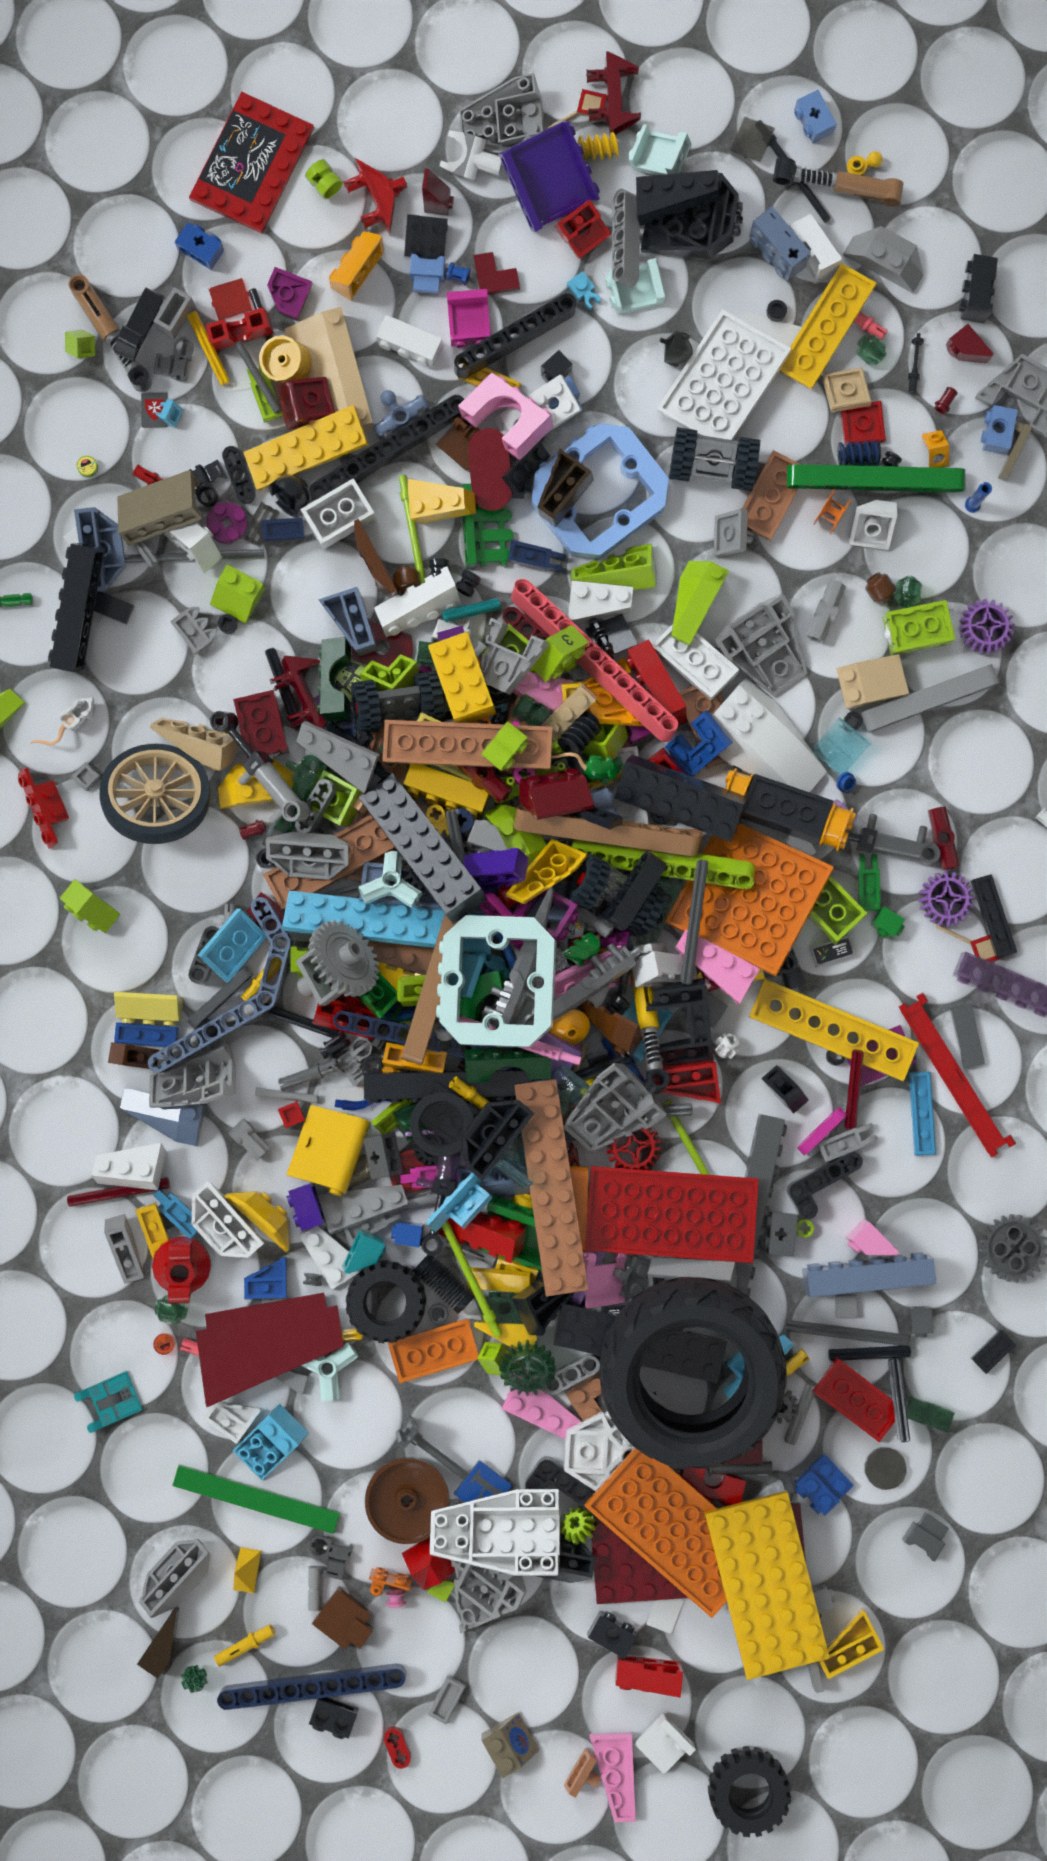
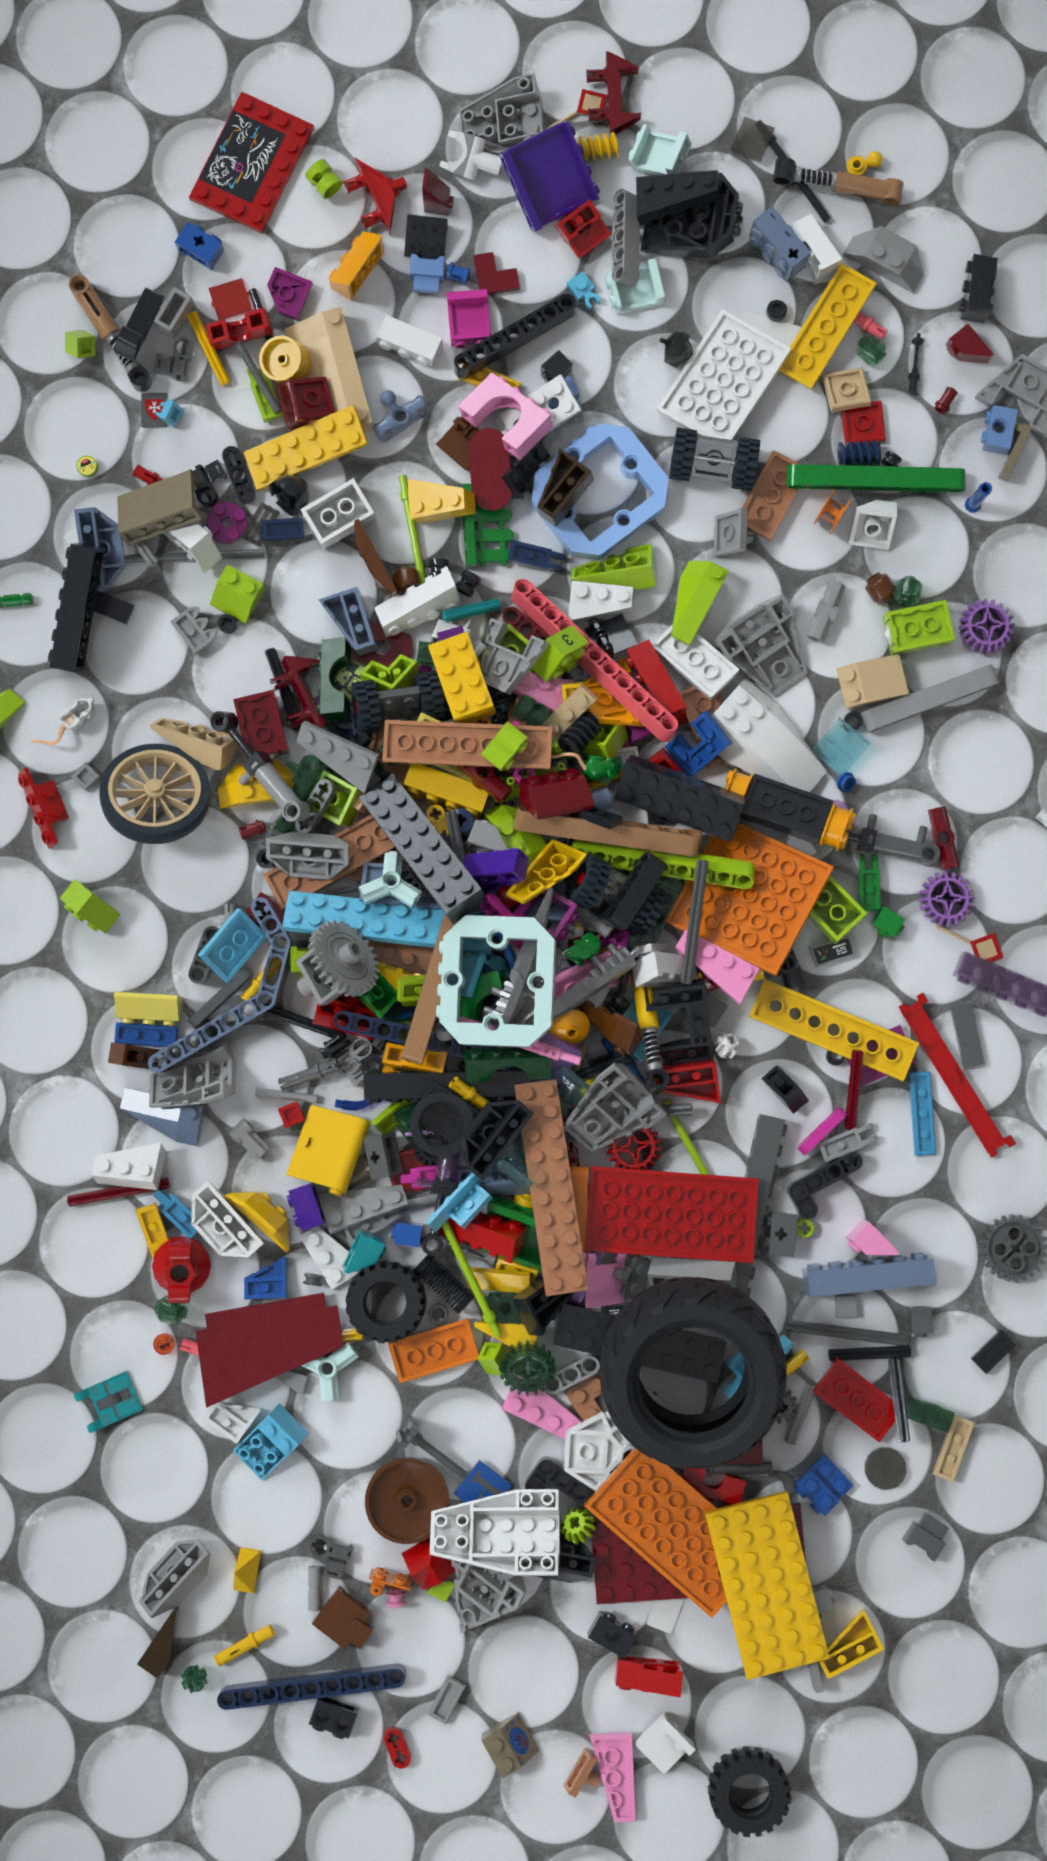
light grey slope [104,1214,144,1284] -> none
green tile [172,1464,340,1534] -> none
black beam [309,395,464,501] -> none
medium blue brick [794,89,837,143] -> none
light orange bracket [922,430,949,468] -> none
black tile [971,874,1017,959] -> none
none -> tan plate [932,1414,975,1482]

